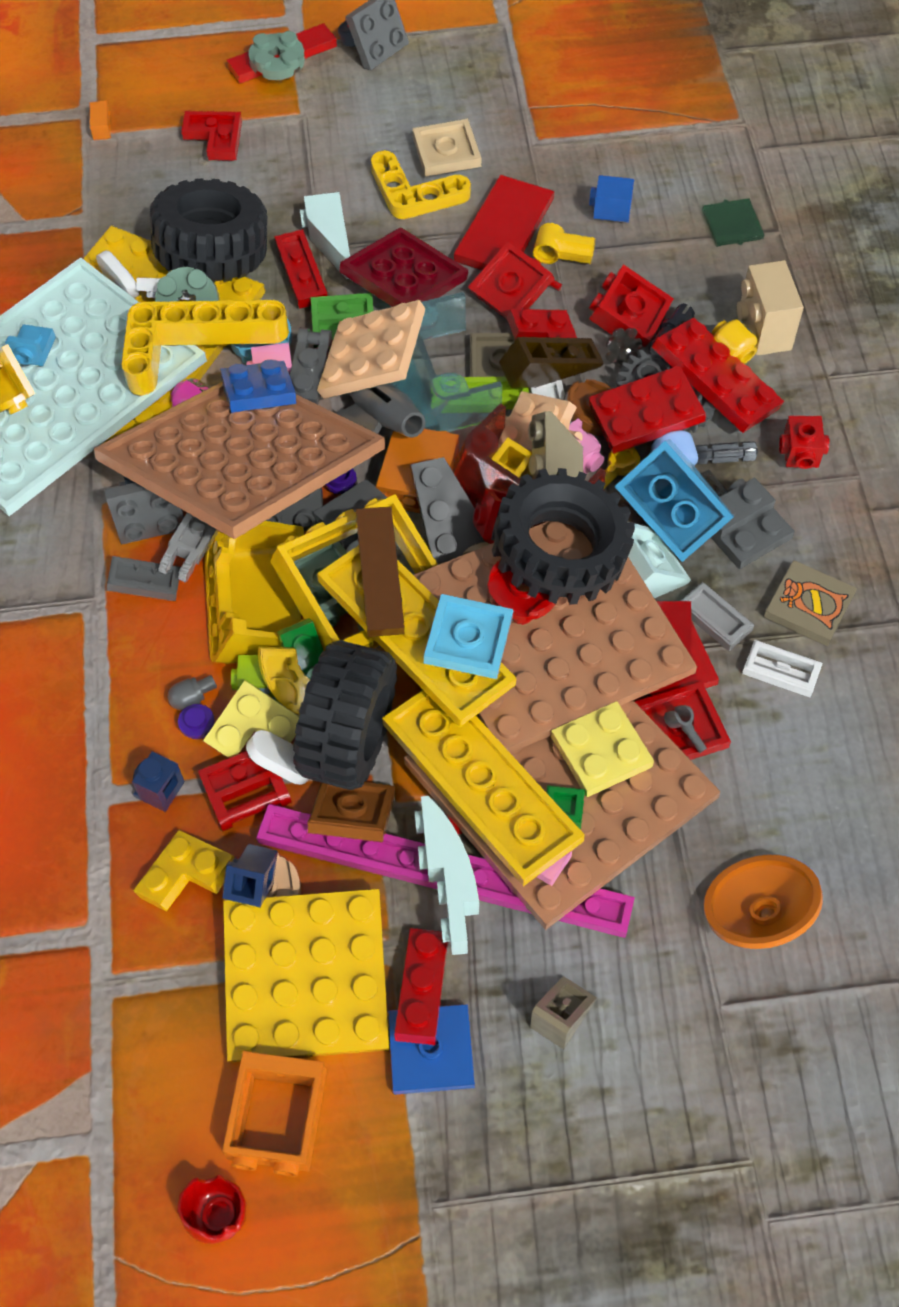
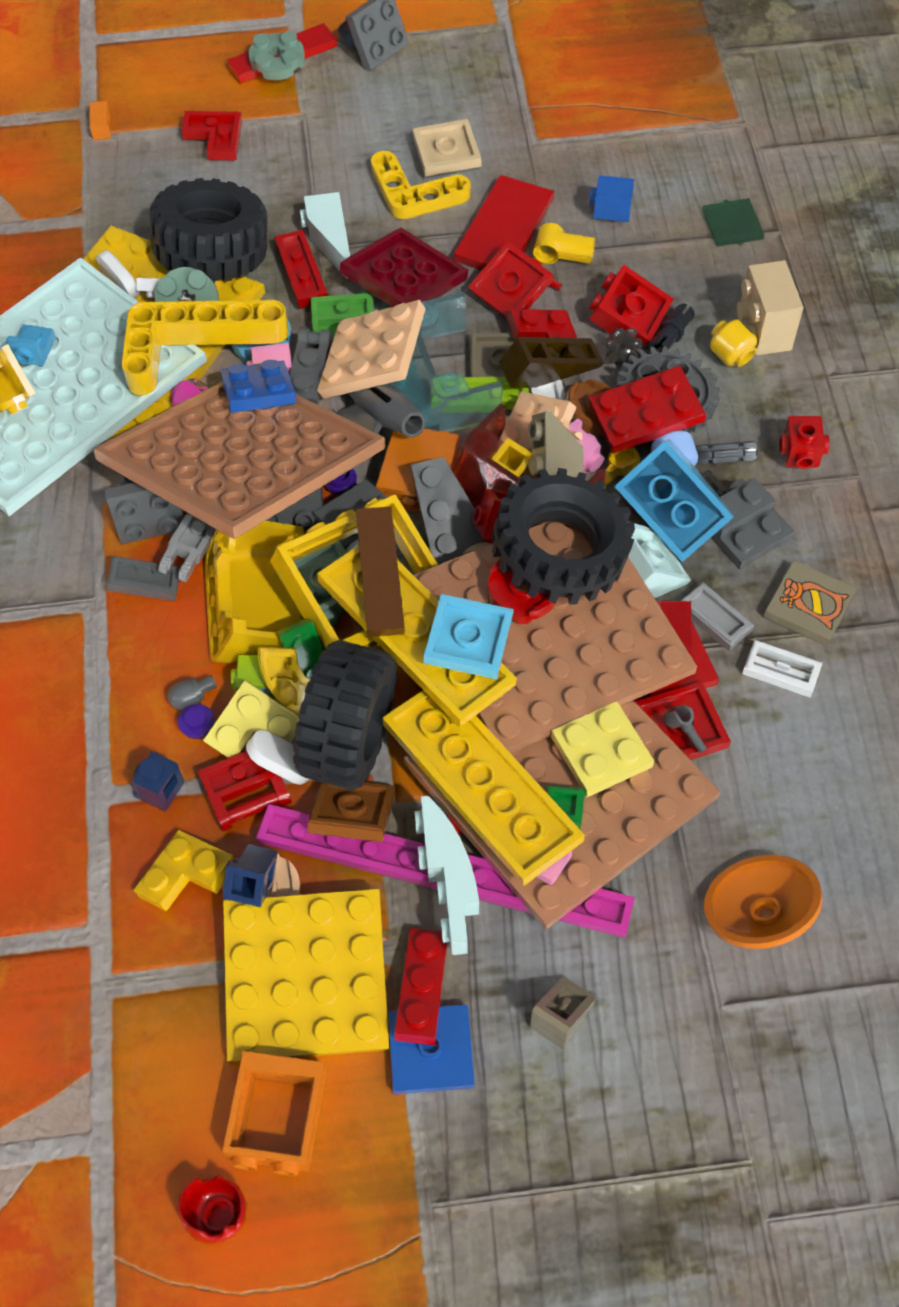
red plate [652,318,785,433] -> none

